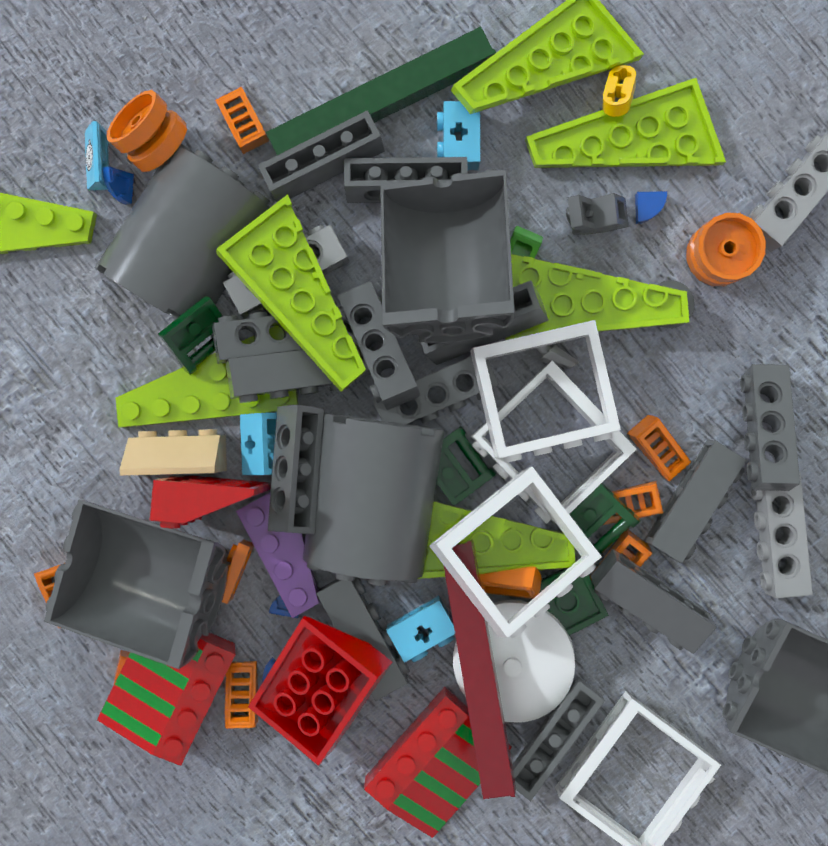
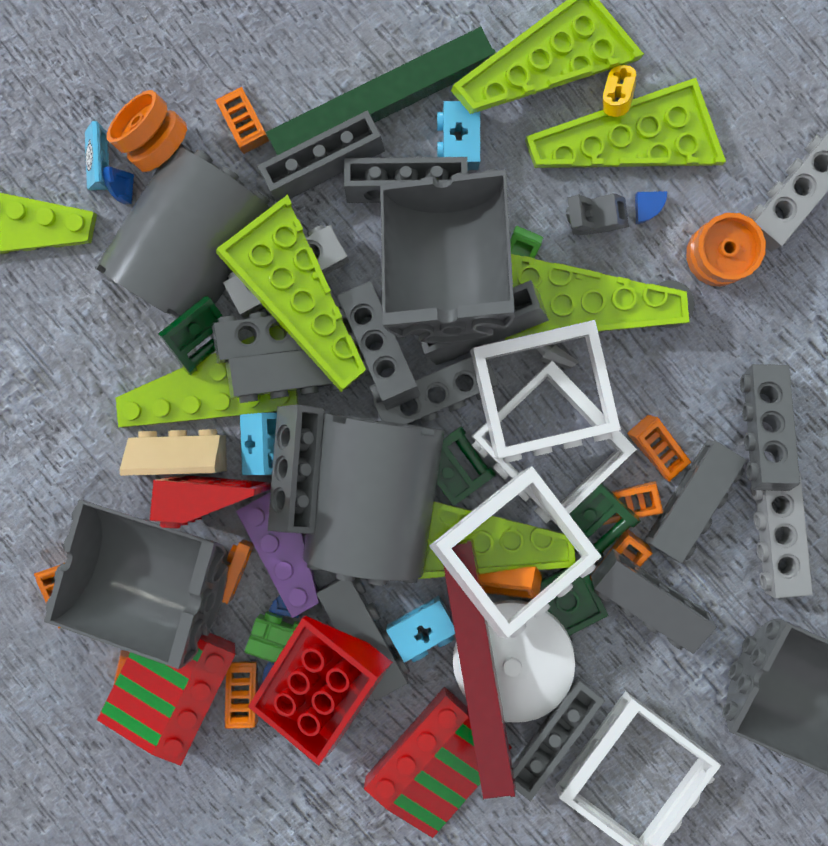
none -> bright green brick [244,611,300,663]

